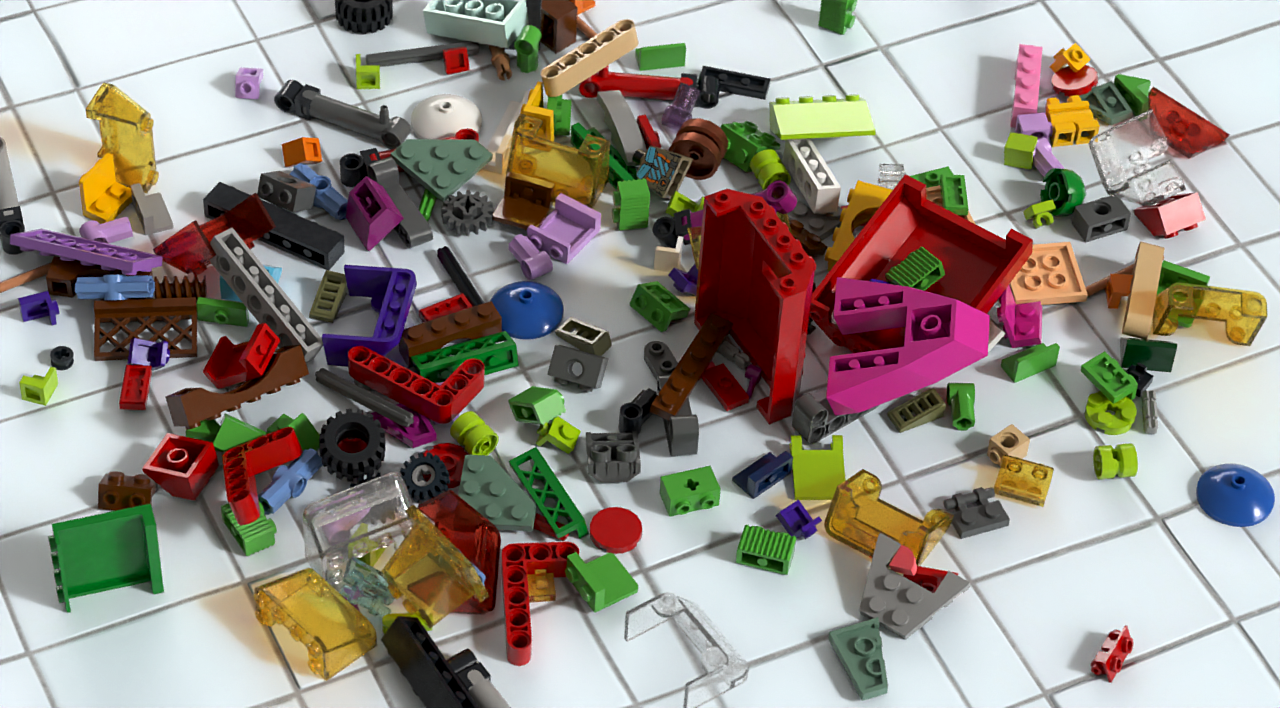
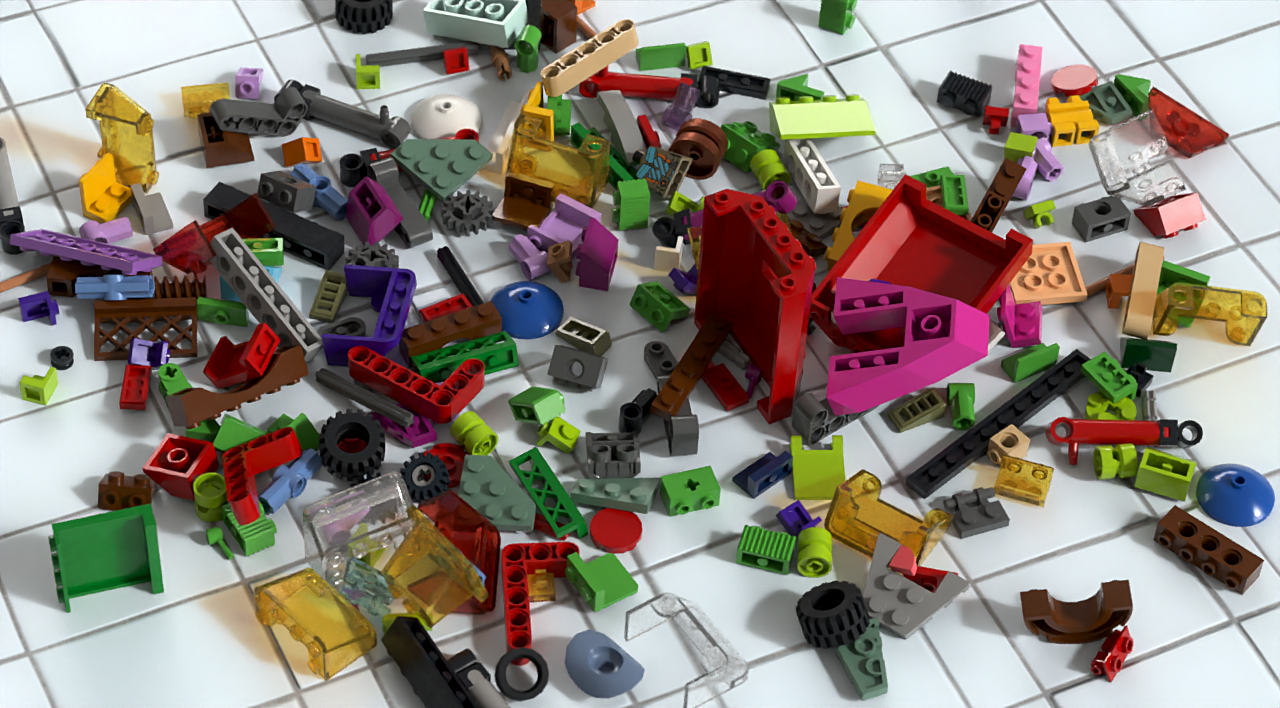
bright green brick [885,247,945,291] -> none
green cylinder [1040,168,1086,216] -> none
yellow bracket [1050,43,1090,73] -> none
none -> bright green piece [158,363,193,409]
none -> clear yellow bracket [181,82,230,118]
none -> lime wheel [193,472,228,522]
none -> reddish brown slope [197,113,254,168]
none -> bright green hand [206,527,234,560]
none -> dark grey beam [209,87,308,137]
none -> bright green panel [242,238,284,266]
none -> dark grey plate [317,317,366,349]
none -> dark grey gear [345,241,399,268]
none -> black tyre [494,647,549,701]
none -> medium nougat bracket [547,240,573,283]
none -> sand blue hat [565,629,645,698]
none -> sand green wing [571,478,660,514]
none -> magenta slope [575,218,619,291]
none -> lime tile [686,41,713,70]
none -> bright green slope [776,74,824,101]
none -> black tyre [796,581,870,649]
none -> lime wheel [797,527,832,578]
none -> black plate [906,349,1091,499]
none -> black brick [937,71,992,117]
none -> reddish brown slope [970,158,1026,232]
none -> red tile [983,106,1009,135]
none -> lavender piece [1012,156,1038,201]
none -> reddish brown brick [1020,580,1133,644]
none -> red piece [1045,417,1203,465]
none -> lime slope [1134,447,1197,502]
none -> reddish brown brick [1153,505,1264,595]

